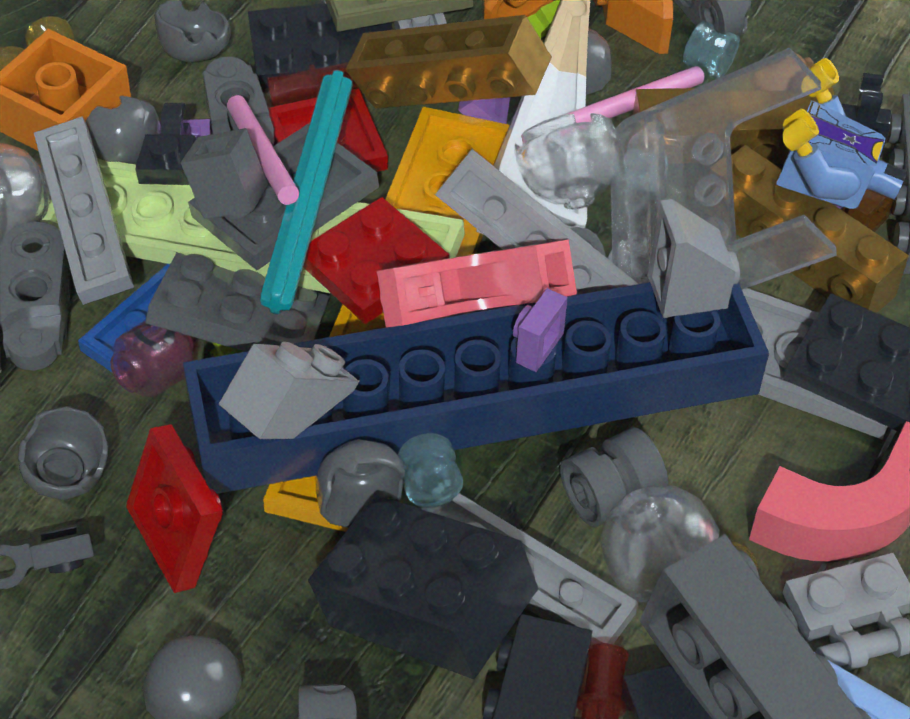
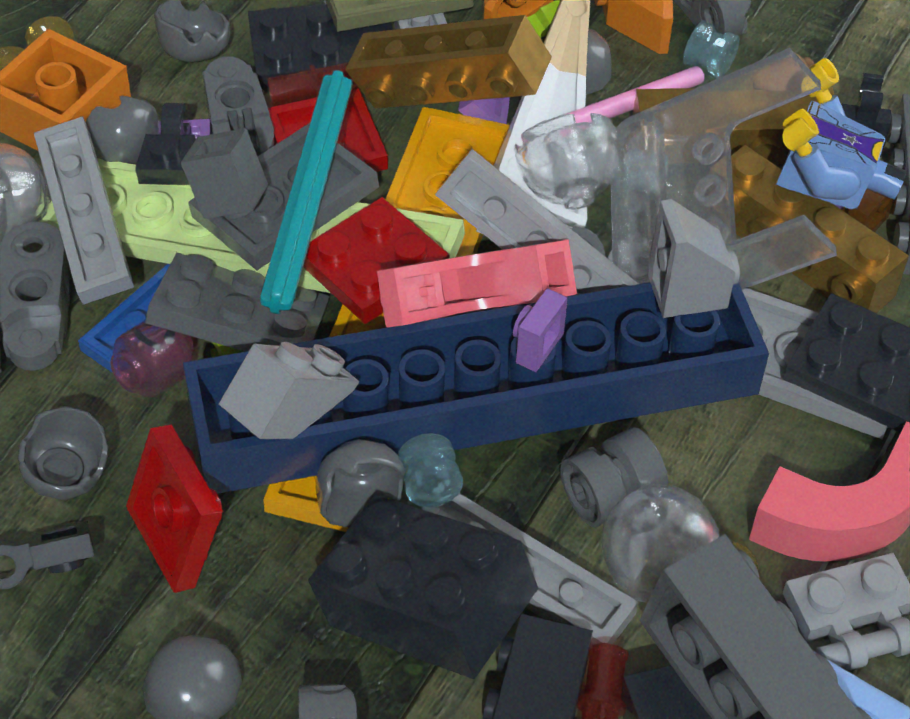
bright pink bar [227,95,299,205] -> none

